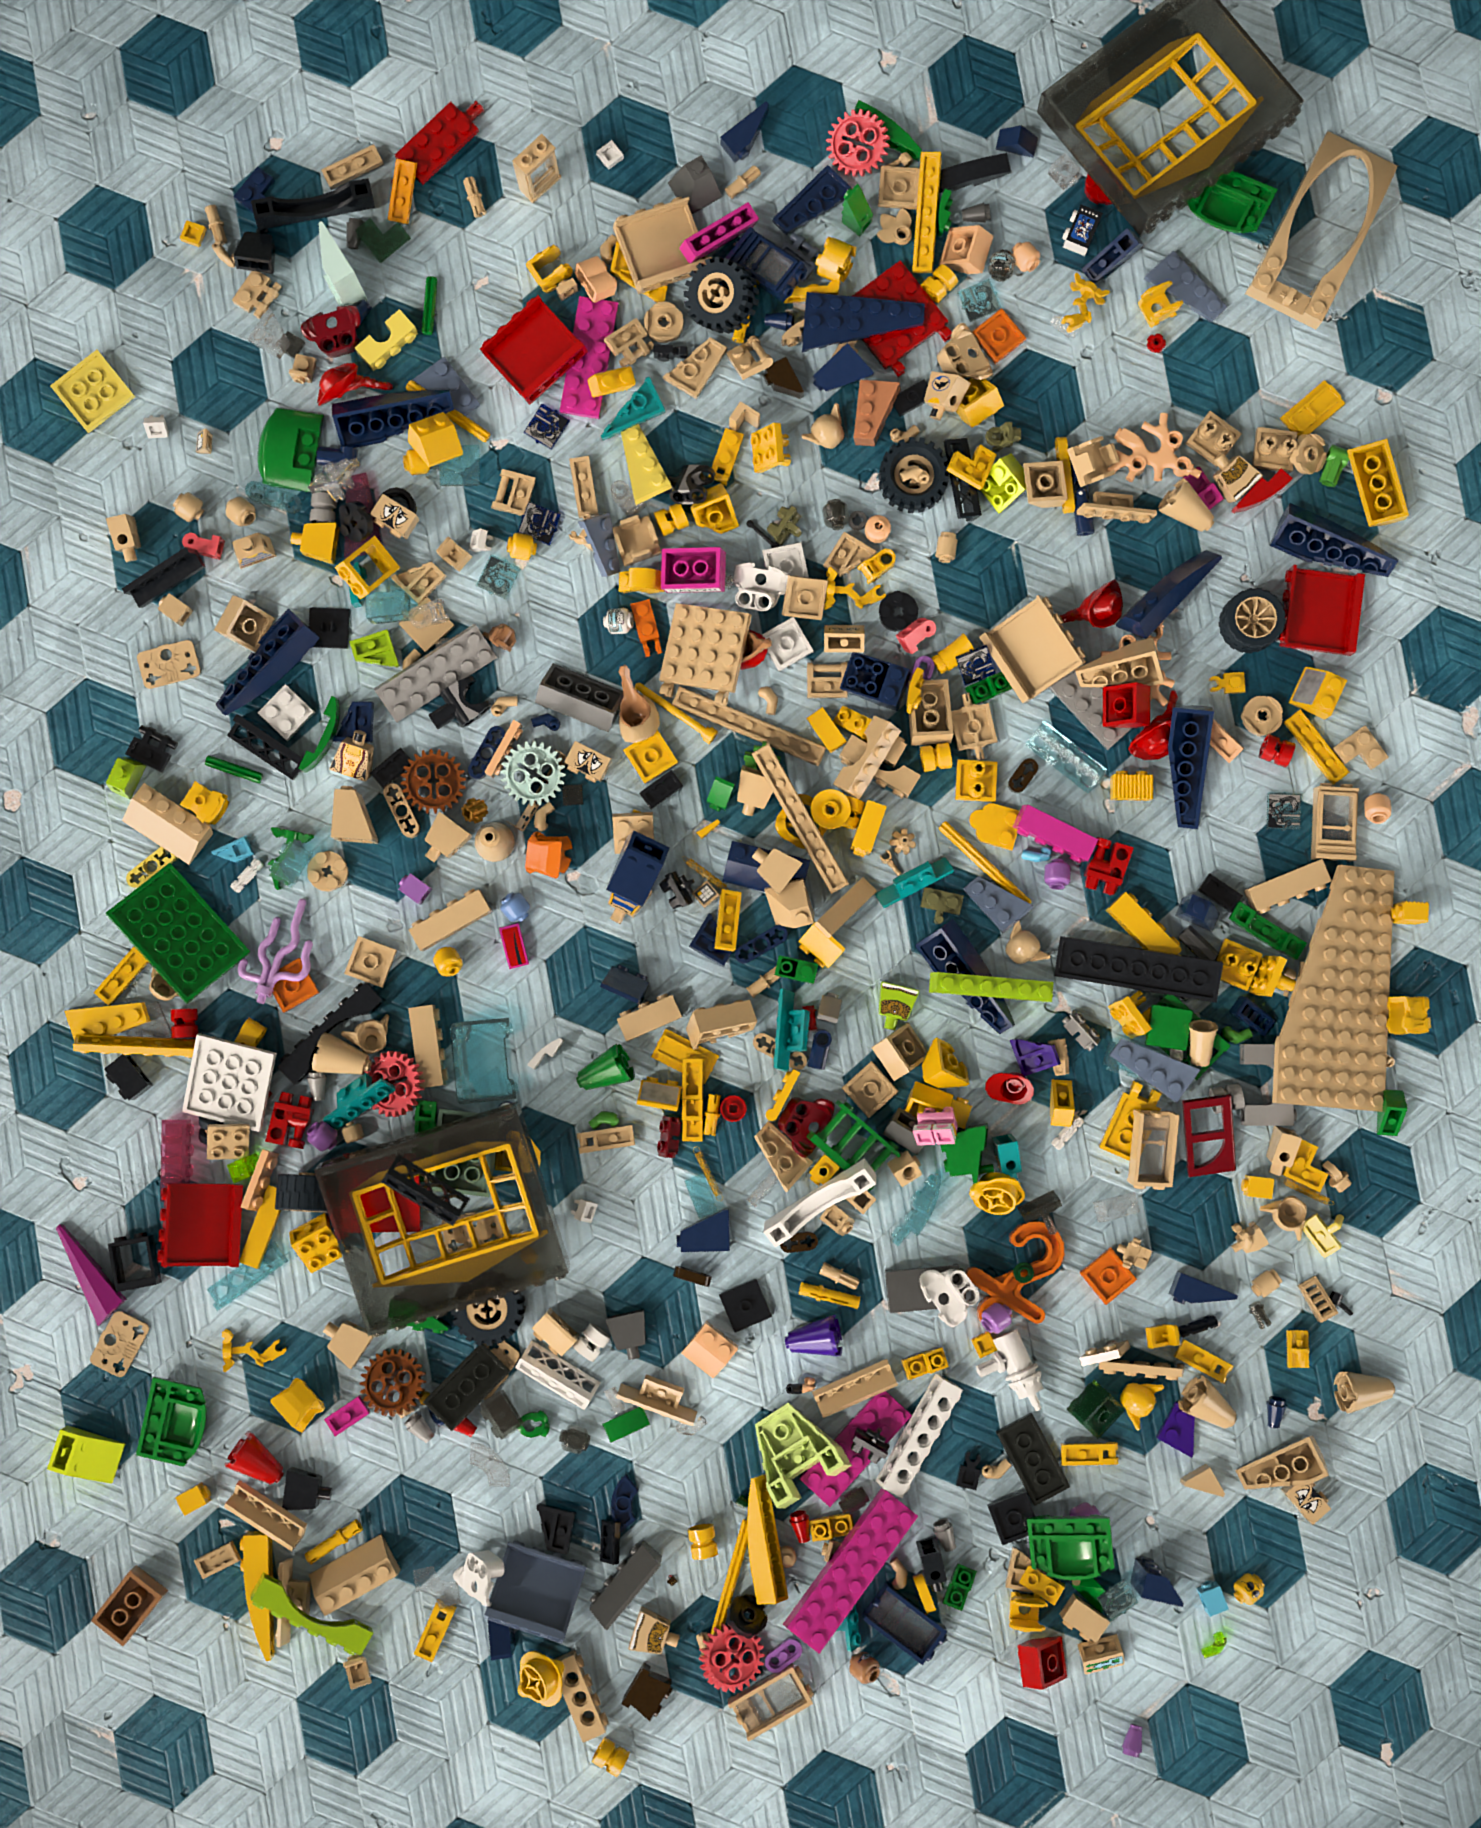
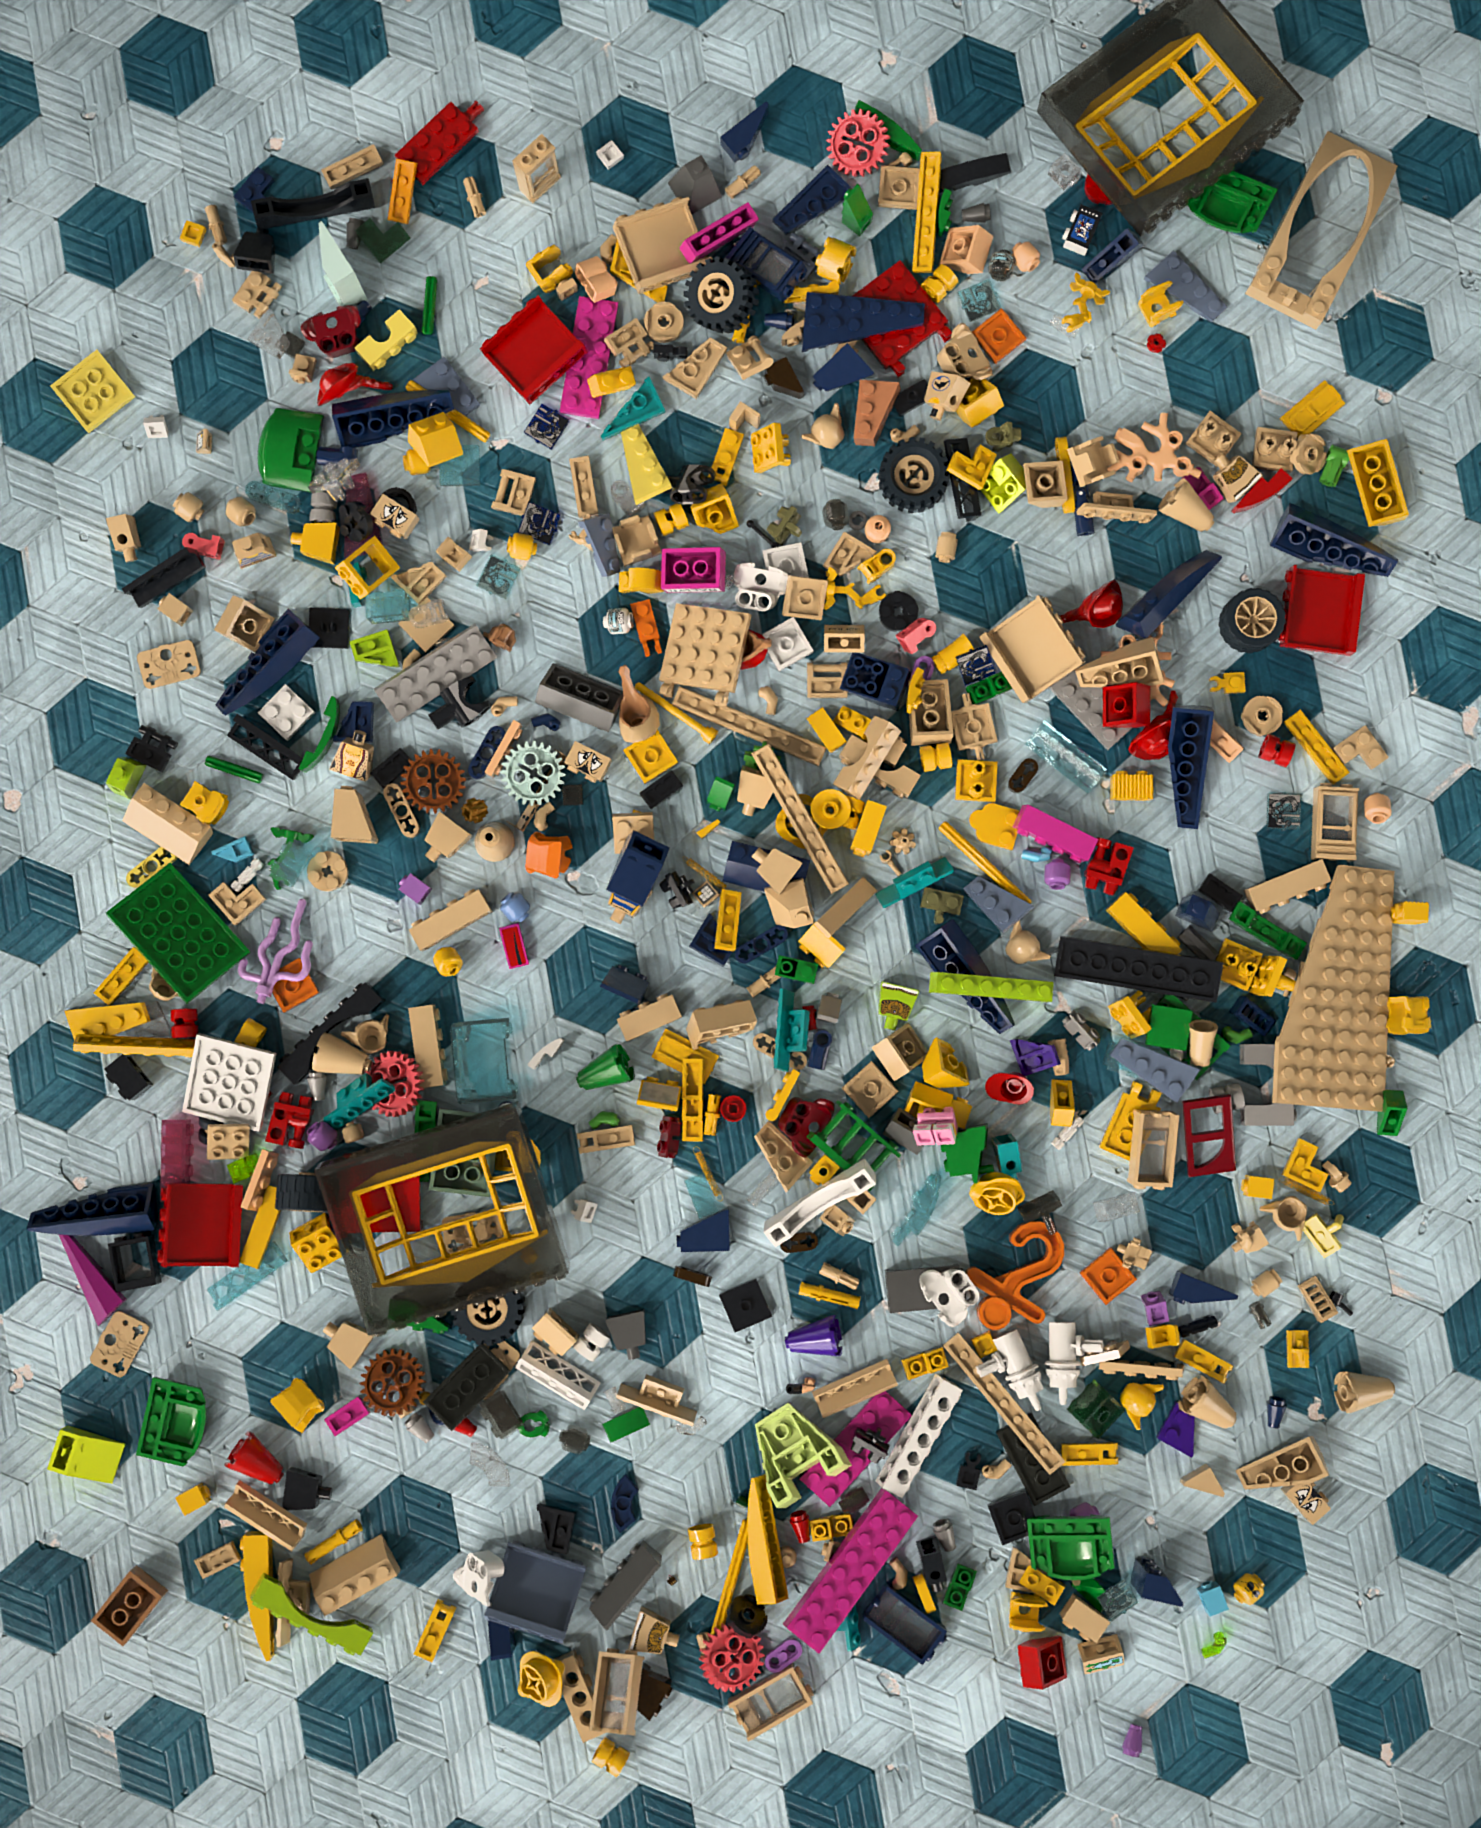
yellow piece [222,1329,287,1372] -> none
tan bracket [343,1654,372,1690] -> none
tan plate [344,936,397,988] -> none
black fence [381,1154,470,1226] -> none
clear tile [413,1566,461,1608] -> none
black plate [600,1519,620,1565] -> none
light nougat slope [681,1321,738,1378] -> none
medium nougat head [849,1652,880,1684] -> none
tan plate [877,208,912,245] -> none
tan brick [887,1151,923,1187] -> none
tan arm [899,467,930,484] -> none
medium lavender head [981,1303,1012,1334] -> none
dark blue slope [995,125,1038,158] -> none
dark green plate [1013,1262,1034,1283] -> none
tan torso [1266,1126,1302,1176] -> none
yellow slope [1288,667,1347,720] -> none
none -> dark blue wedge [27,1183,158,1236]
none -> tan plate [209,882,267,926]
none -> door [589,1648,645,1736]
none -> tan plate [943,1333,1065,1475]
none -> white piece [1045,1322,1104,1405]
none -> medium lavender bracket [1141,1291,1169,1326]

